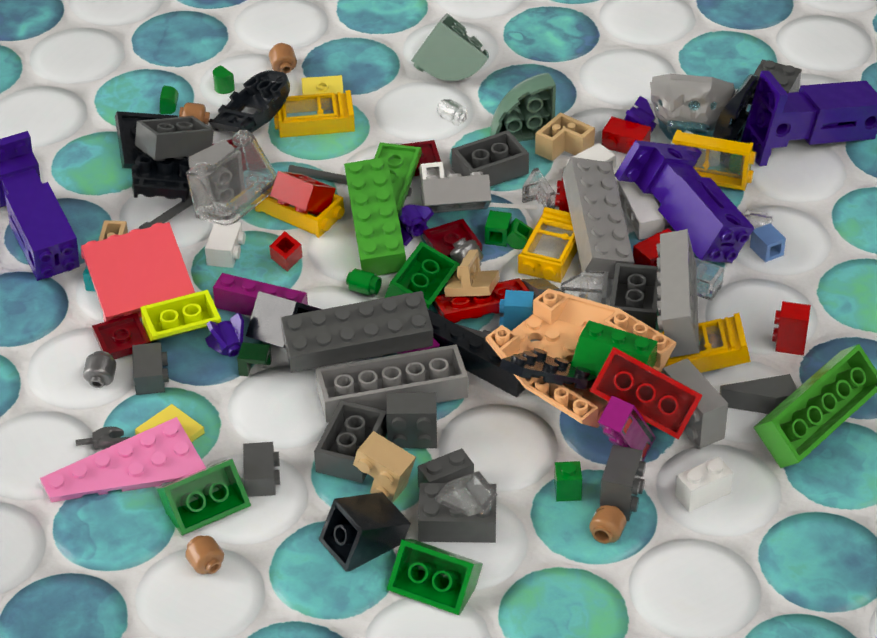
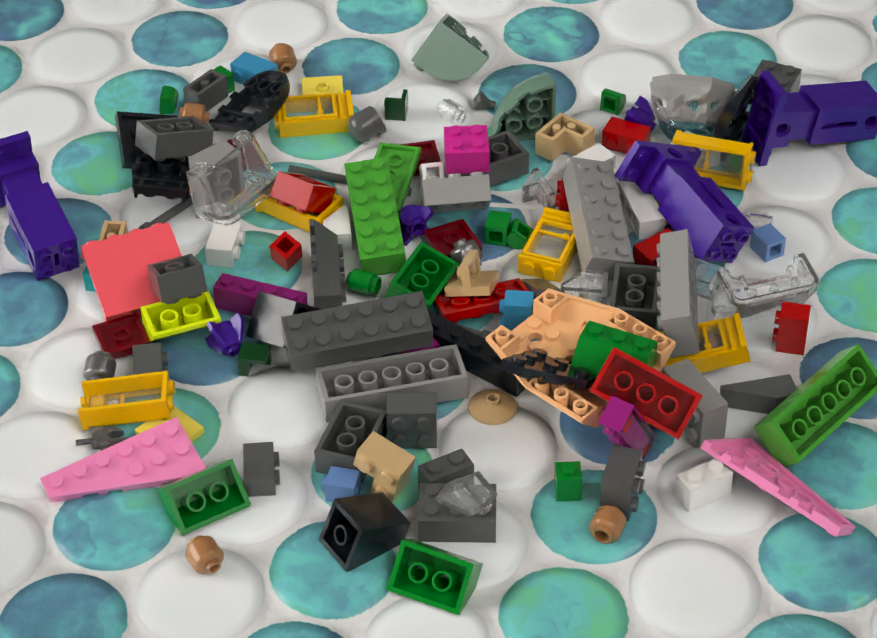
none -> yellow door [78,371,176,430]
none -> dark grey brick [147,254,208,304]
none -> dark grey brick [183,69,228,112]
none -> dark azure brick [230,52,278,84]
none -> dark grey wedge [309,219,346,309]
none -> medium blue brick [321,466,361,502]
none -> white slope [323,205,352,251]
none -> dark grey helmet [347,106,386,143]
none -> dark green panel [384,89,408,121]
none -> dark pink brick [444,125,490,174]
none -> tan dish [468,389,517,425]
none -> dark grey rock [473,91,496,110]
none -> green brick [600,88,626,115]
none -> bright pink wing [700,438,856,537]
none -> clear windscreen [711,253,819,322]

